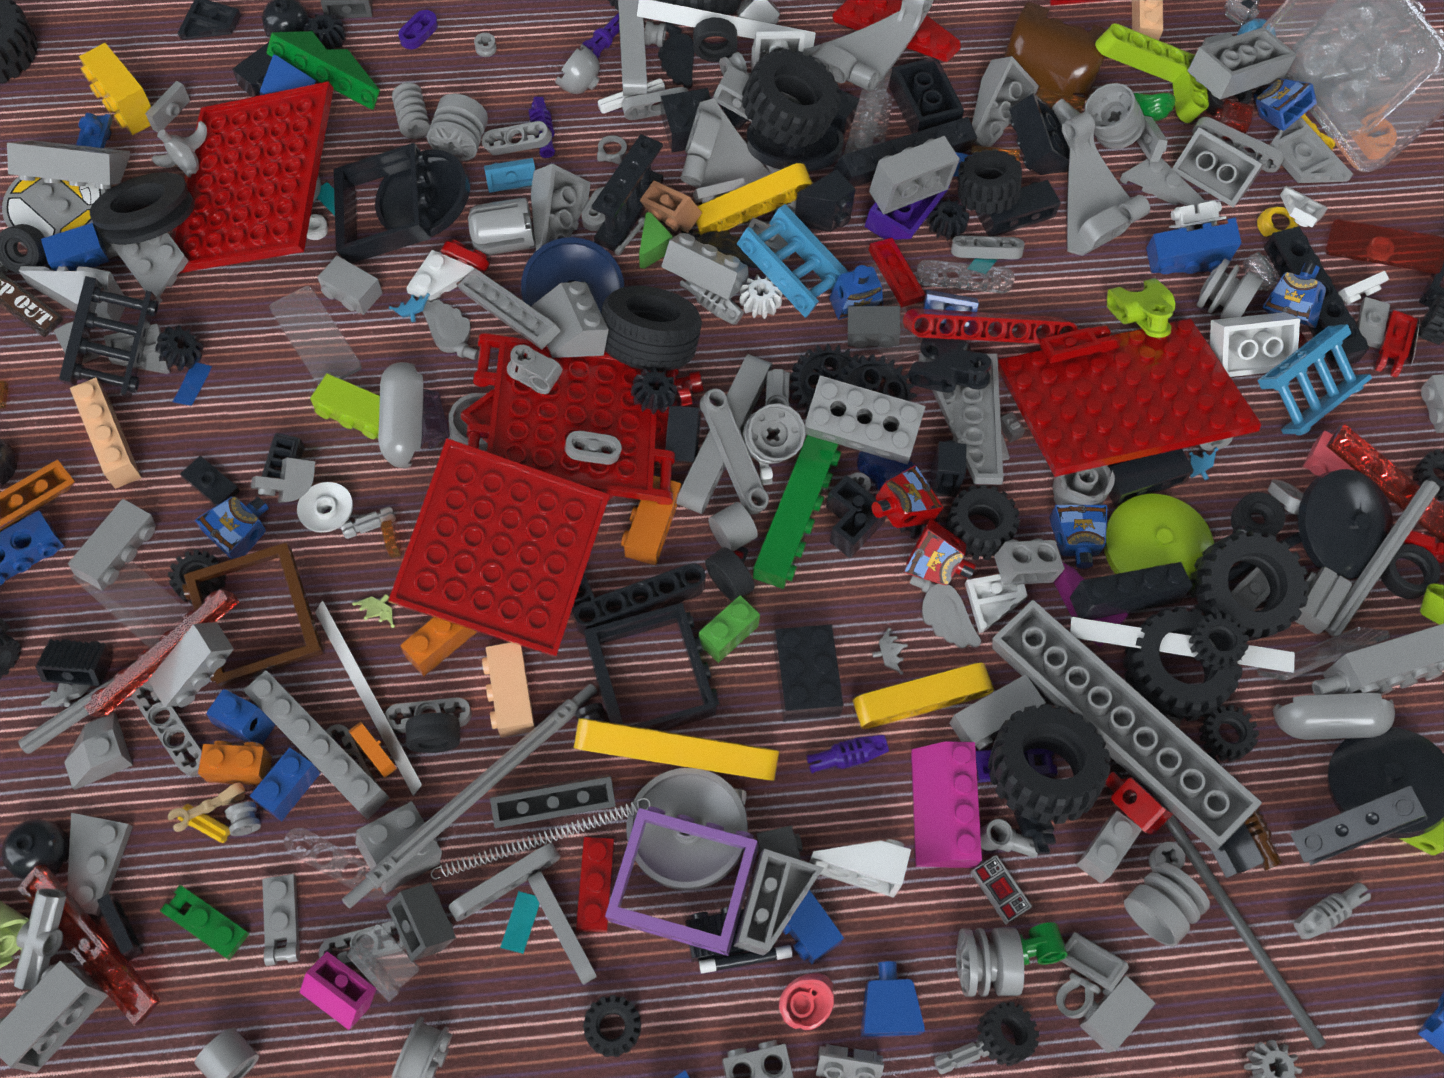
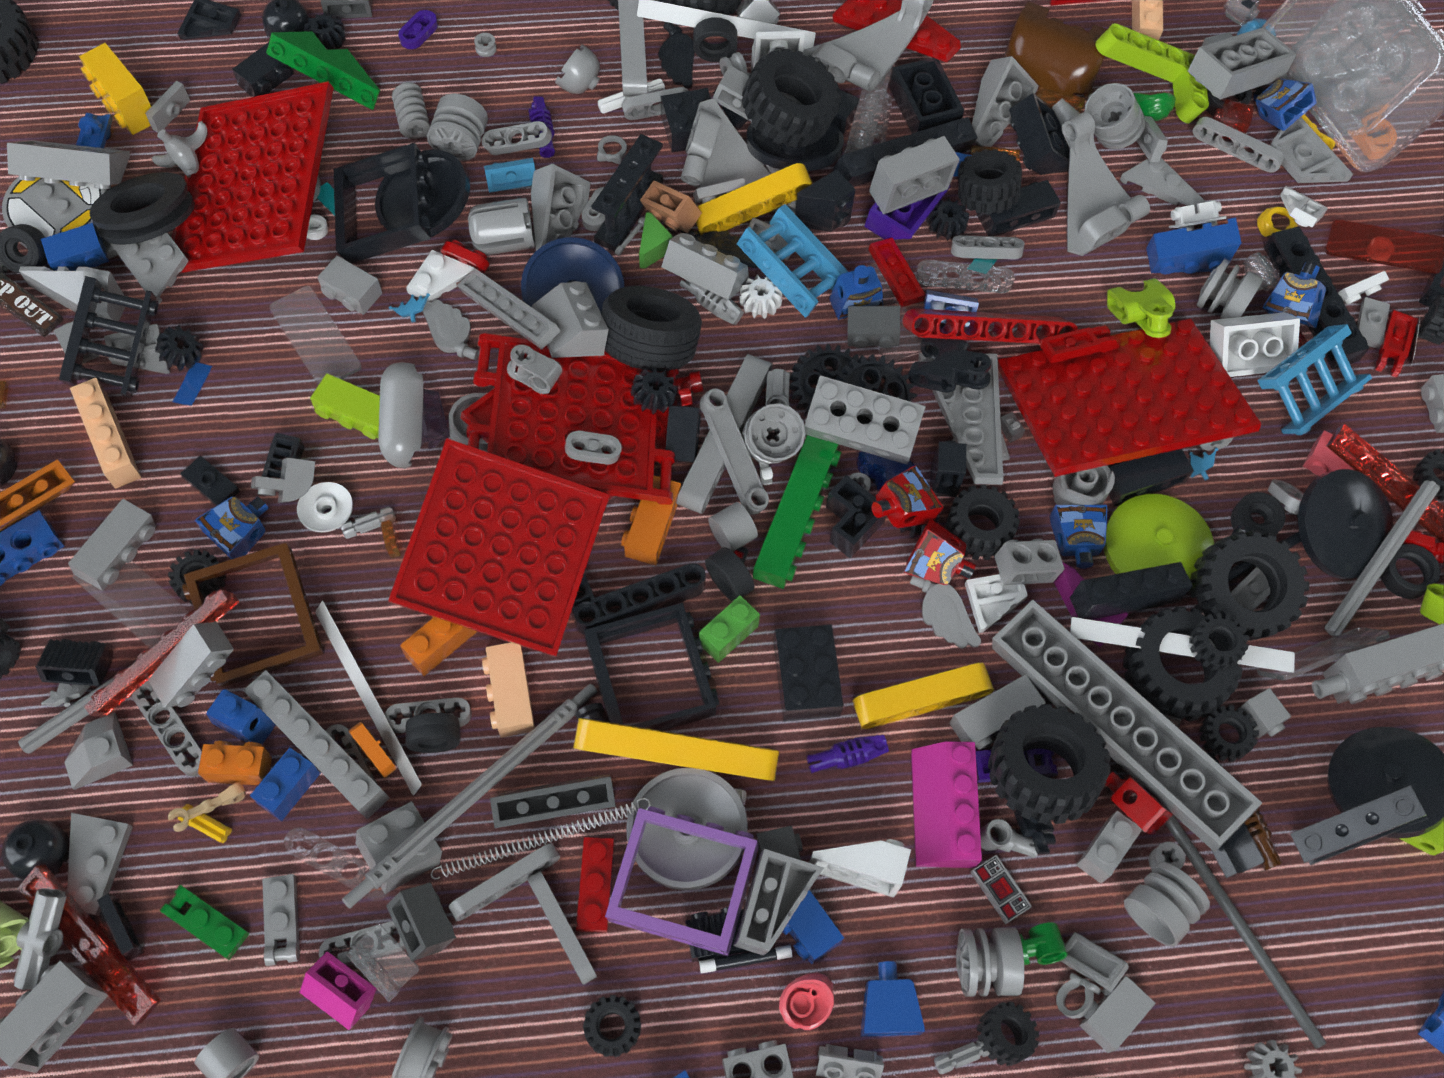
light grey wheel [225,801,261,836] -> none
blue torso [260,54,316,95] -> none
yellowish green piece [352,594,395,628] -> none
teal sticker [500,891,540,954] -> none
dark purple pin [582,13,620,59] -> none
light grey wheel [644,21,666,47] -> none
light grey piece [872,628,908,675] -> none
light grey slope [1172,127,1265,208] -> none
light grey brick [1273,693,1395,740] -> none
light grey hinge [1293,882,1371,939] -> none
light grey brick [1295,567,1352,634] -> none
none -> light grey brick [1240,688,1291,739]

